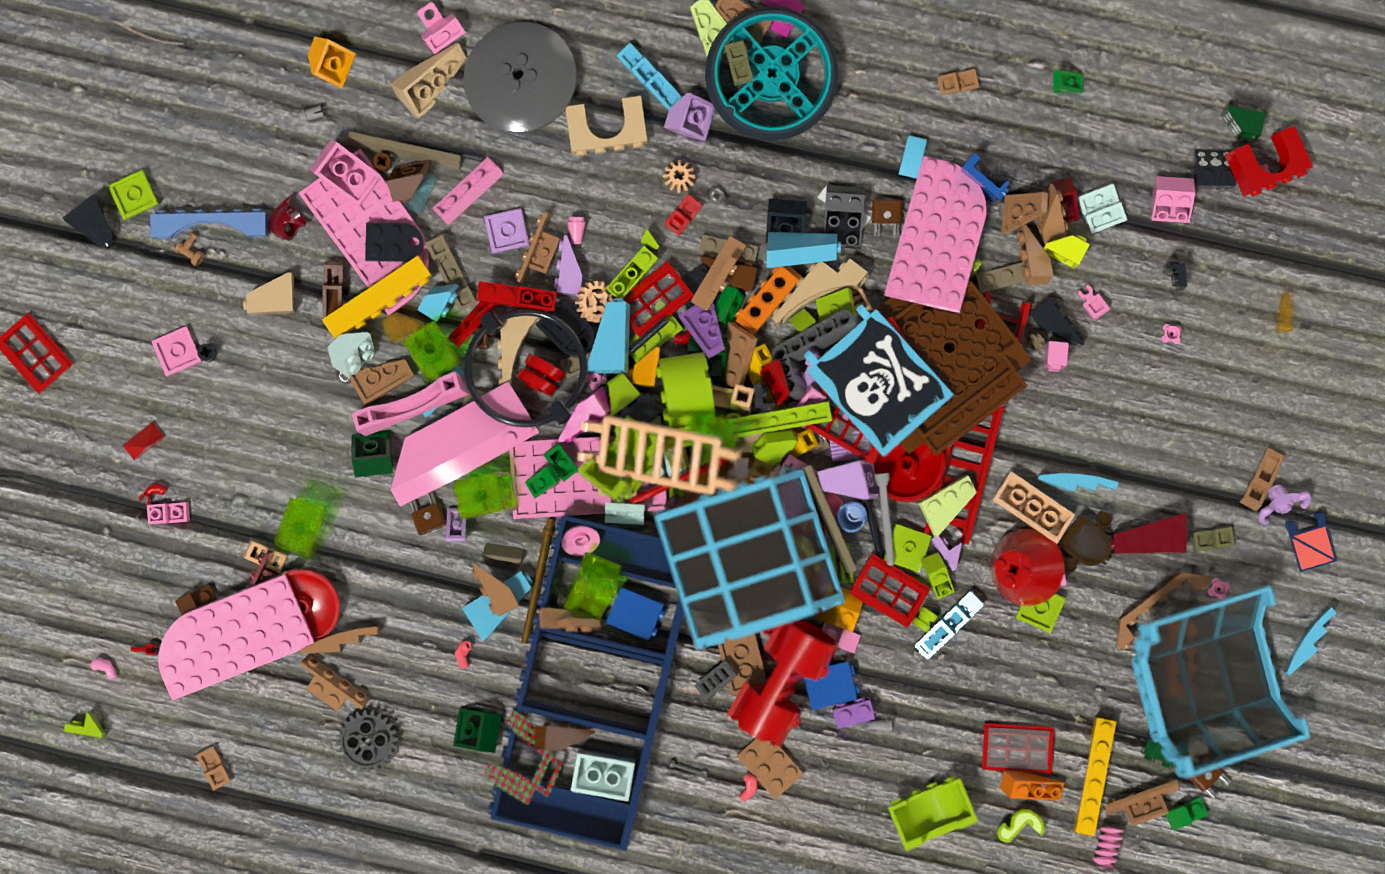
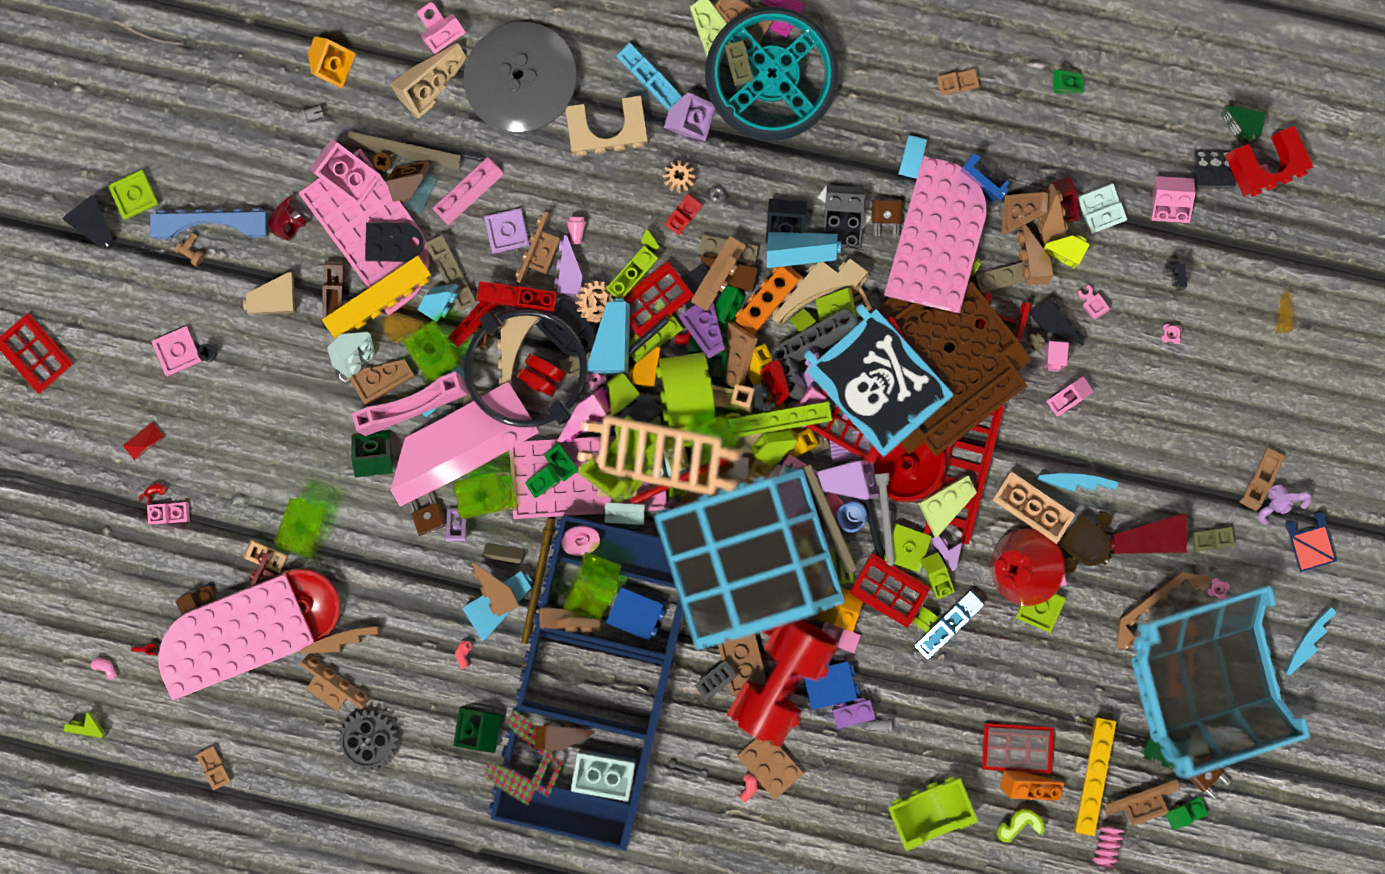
none -> bright pink slope [1047,376,1094,417]

